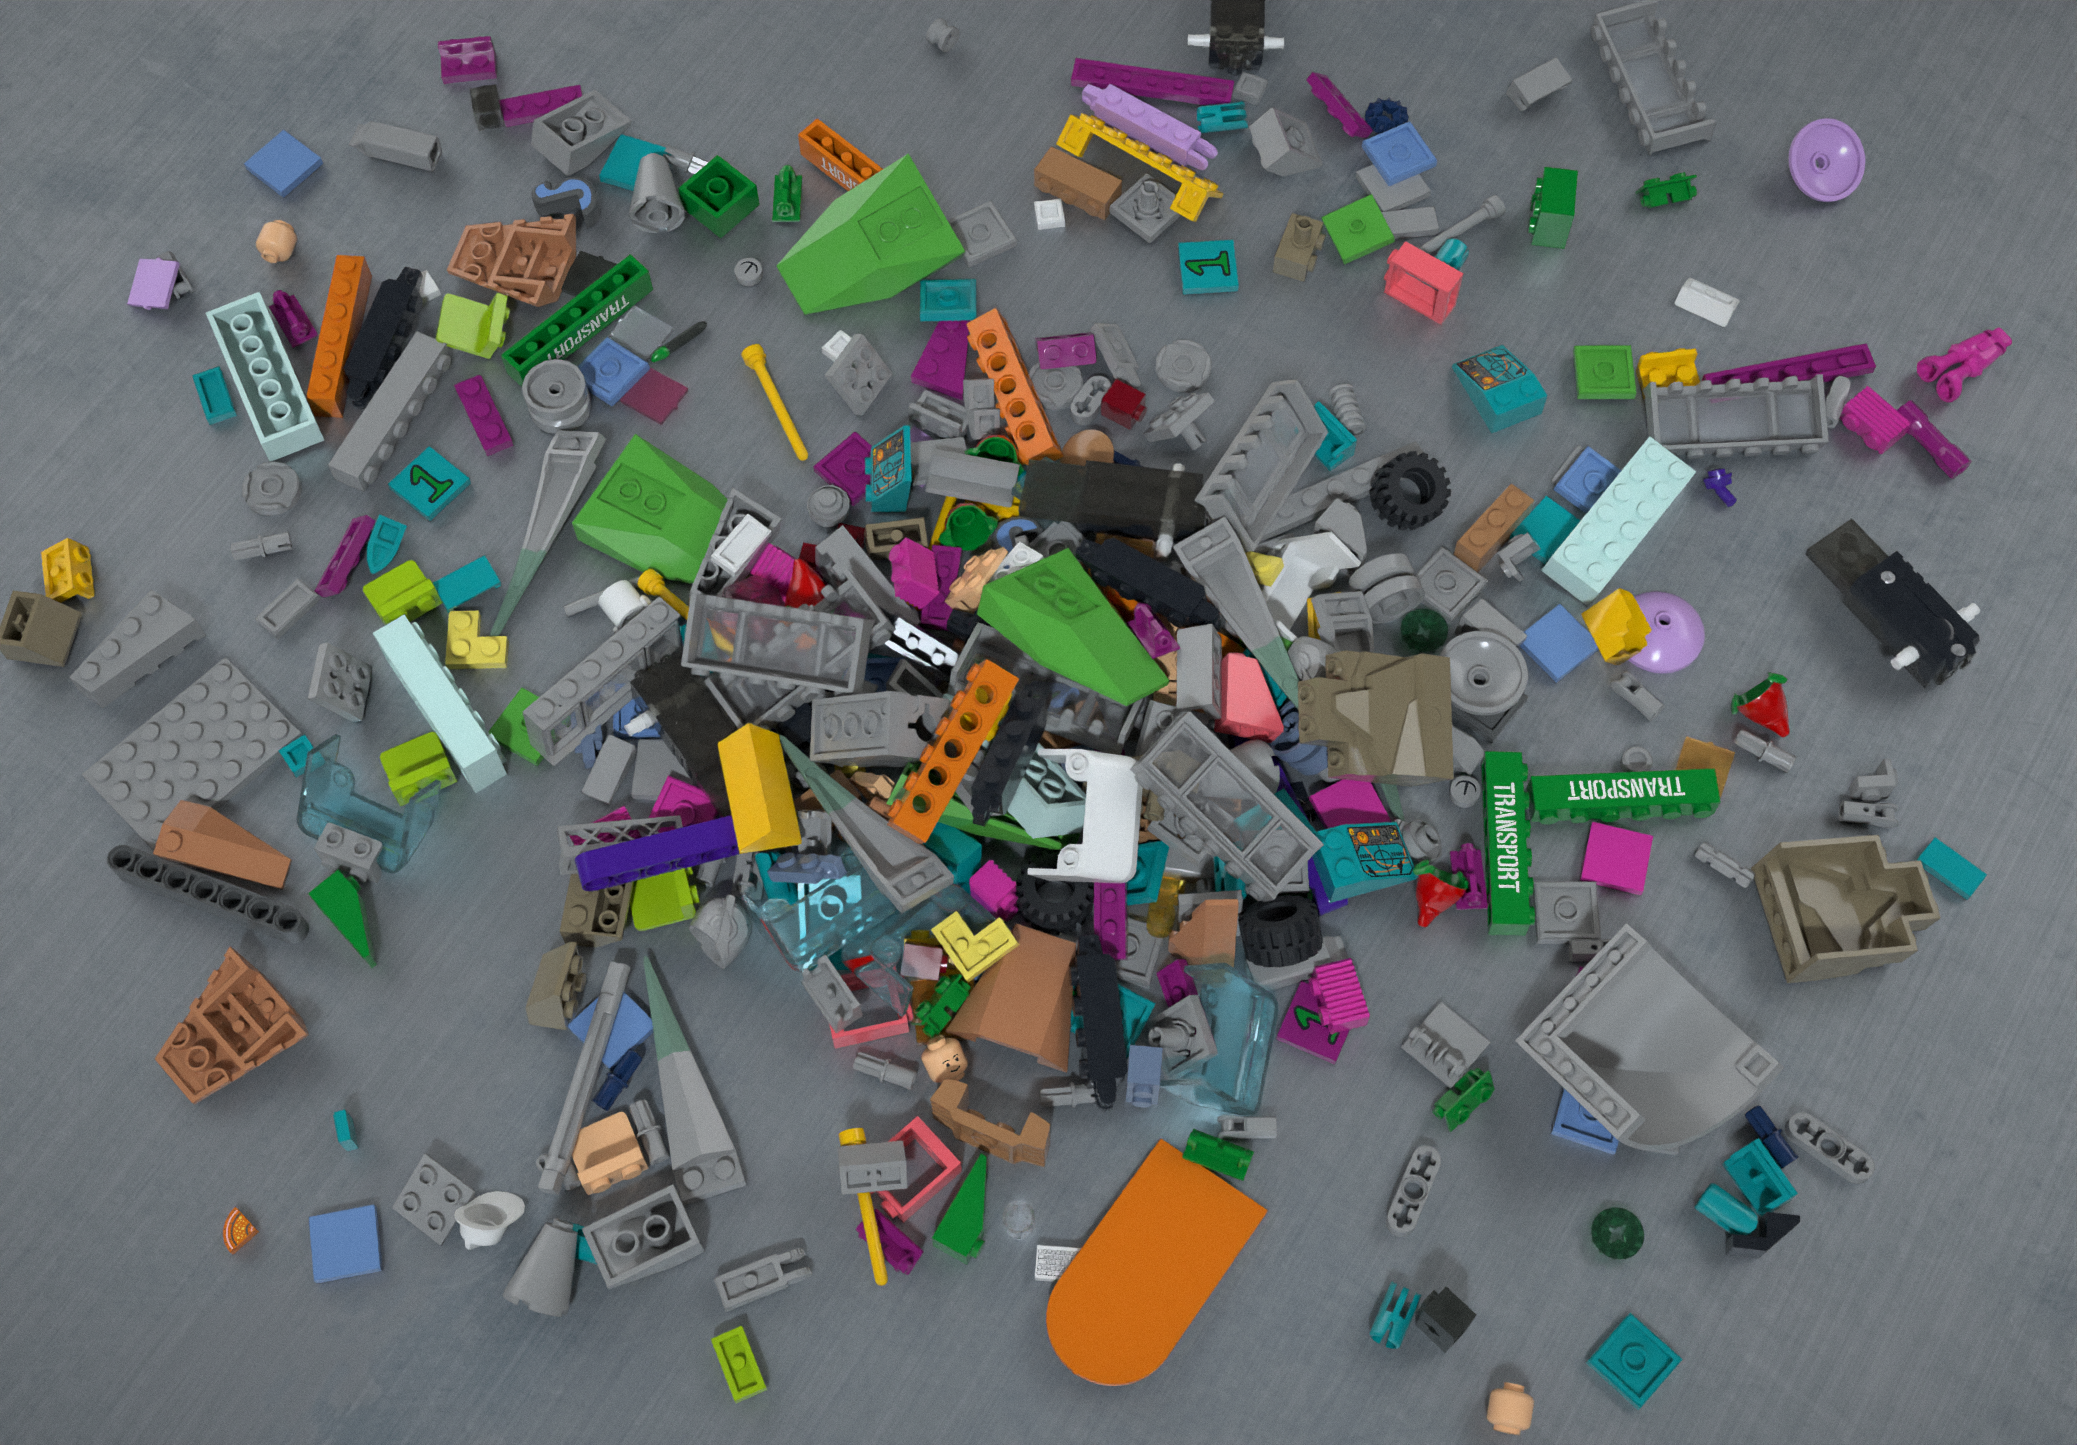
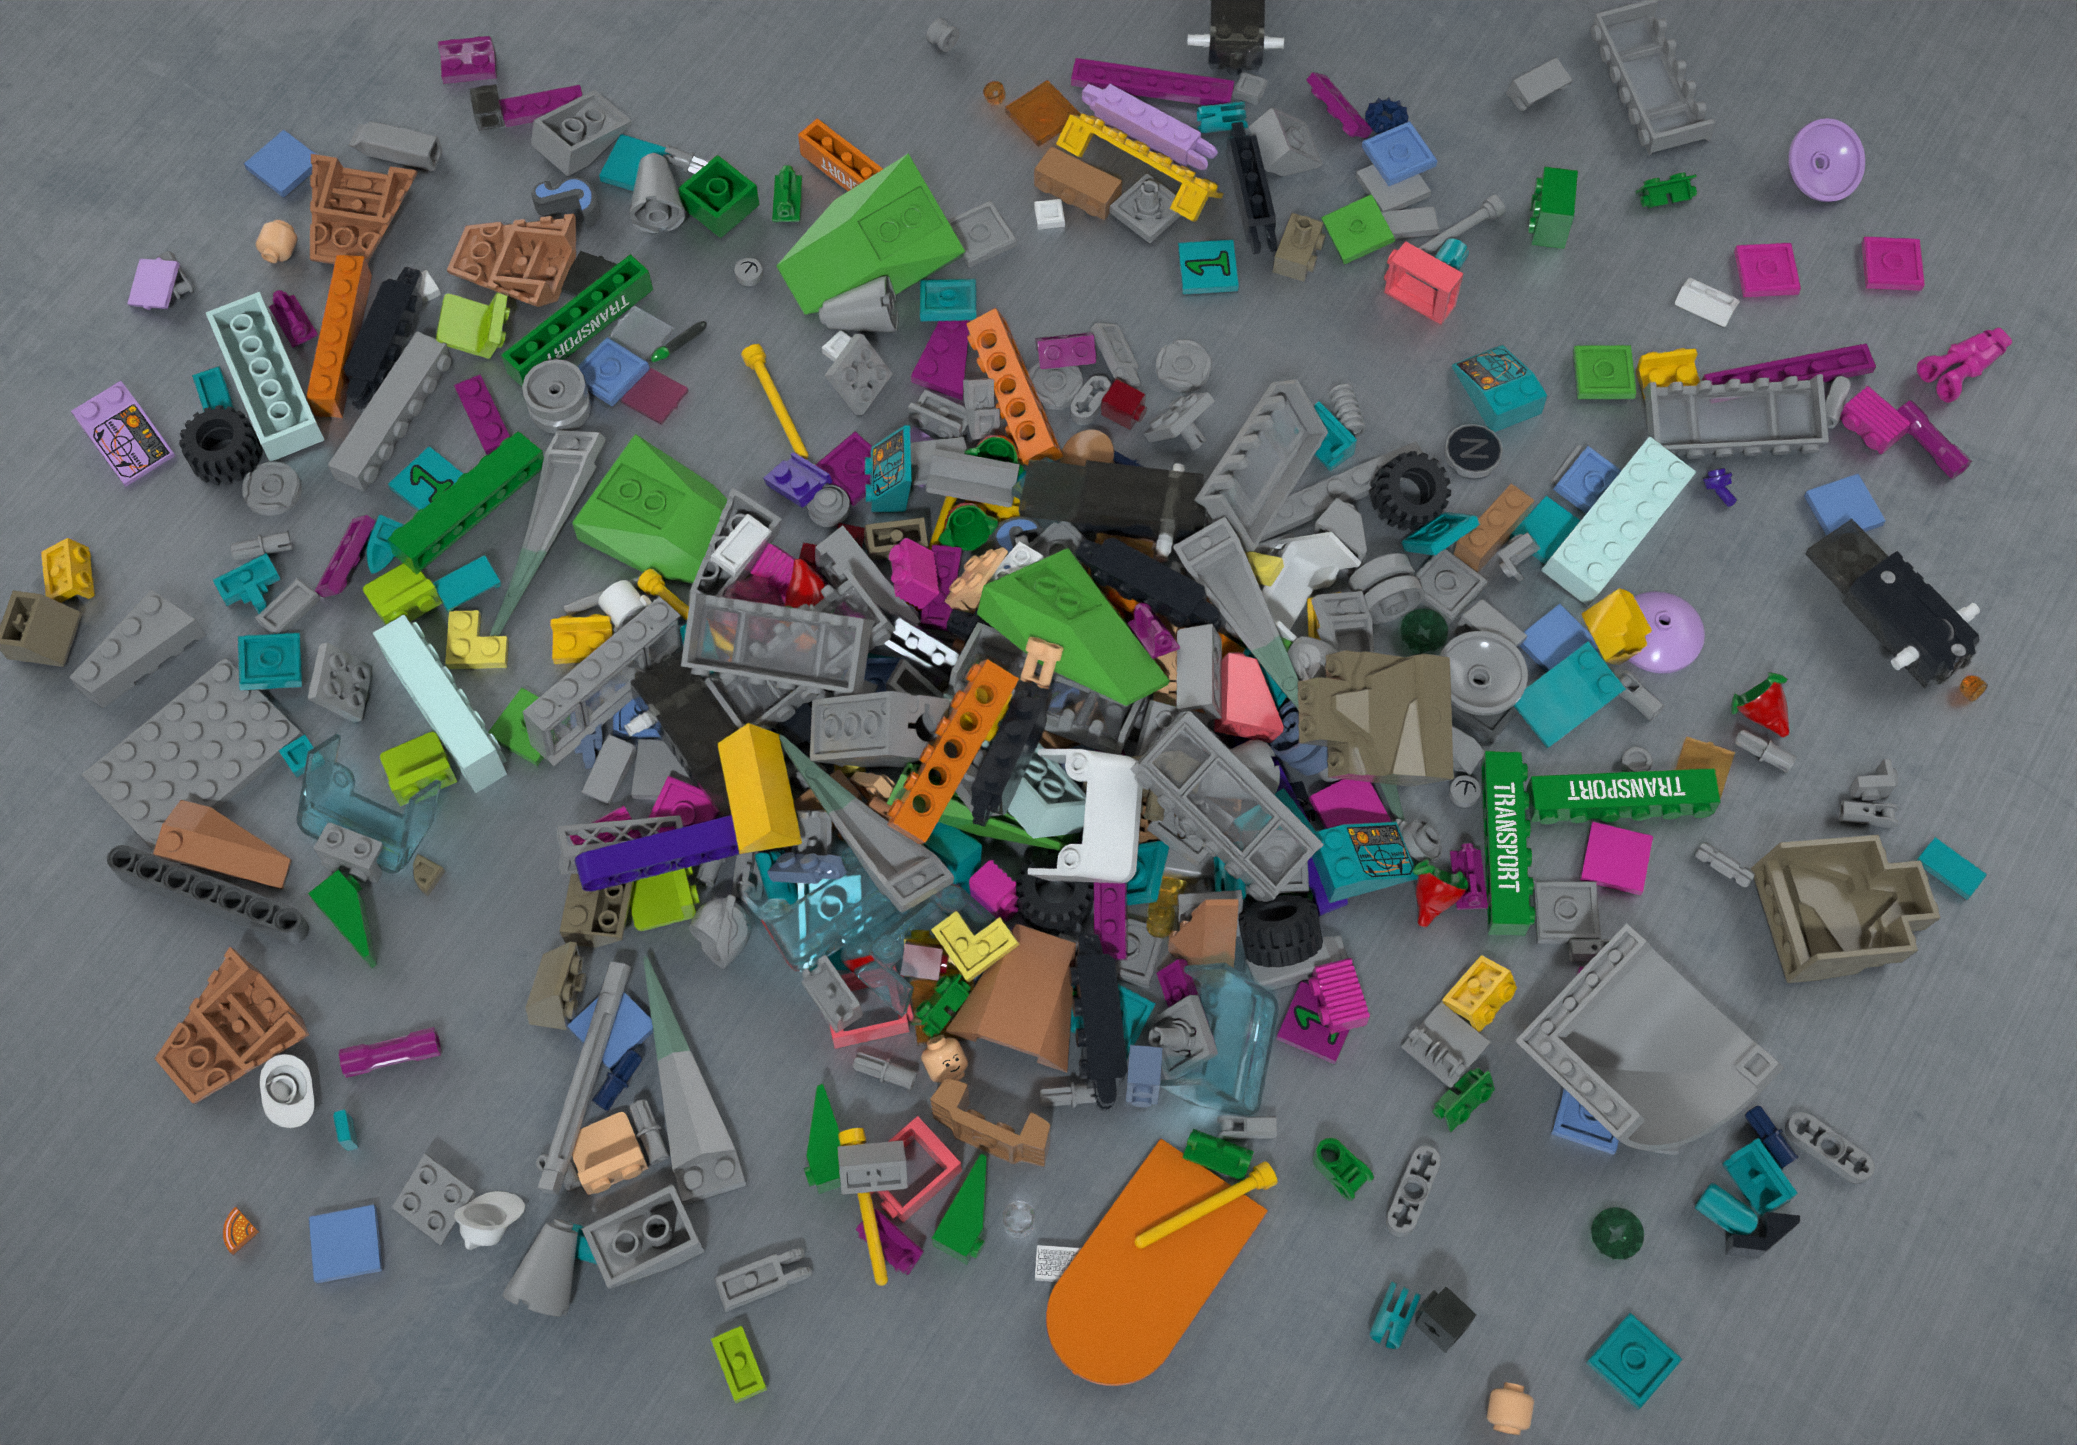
none -> lavender slope [71,381,175,487]
none -> black tyre [179,405,261,485]
none -> teal hinge [213,553,281,614]
none -> teal tile [238,633,302,691]
none -> white piece [260,1054,314,1128]
none -> nougat wedge [310,154,418,265]
none -> magenta axle [339,1027,441,1078]
none -> green brick [388,431,544,575]
none -> dark tan tile [413,854,446,896]
none -> yellow bracket [550,614,614,664]
none -> dark purple plate [763,452,833,508]
none -> green slope [803,1084,841,1194]
none -> light grey cone [819,276,899,333]
none -> clear orange hinge [983,81,1006,106]
none -> clear orange tile [1005,80,1081,147]
none -> light nougat piece [1020,637,1064,689]
none -> yellow piece [1134,1161,1278,1248]
none -> black hinge [1226,122,1277,254]
none -> green piece [1312,1138,1374,1201]
none -> teal tile [1401,512,1480,556]
none -> yellow bracket [1442,955,1517,1033]
none -> black tile [1444,424,1503,478]
none -> teal slope [1514,641,1626,748]
none -> dark pink tile [1734,243,1801,297]
none -> medium blue tile [1804,474,1886,544]
none -> dark pink tile [1861,237,1925,291]
none -> clear orange hinge [1960,675,1988,702]

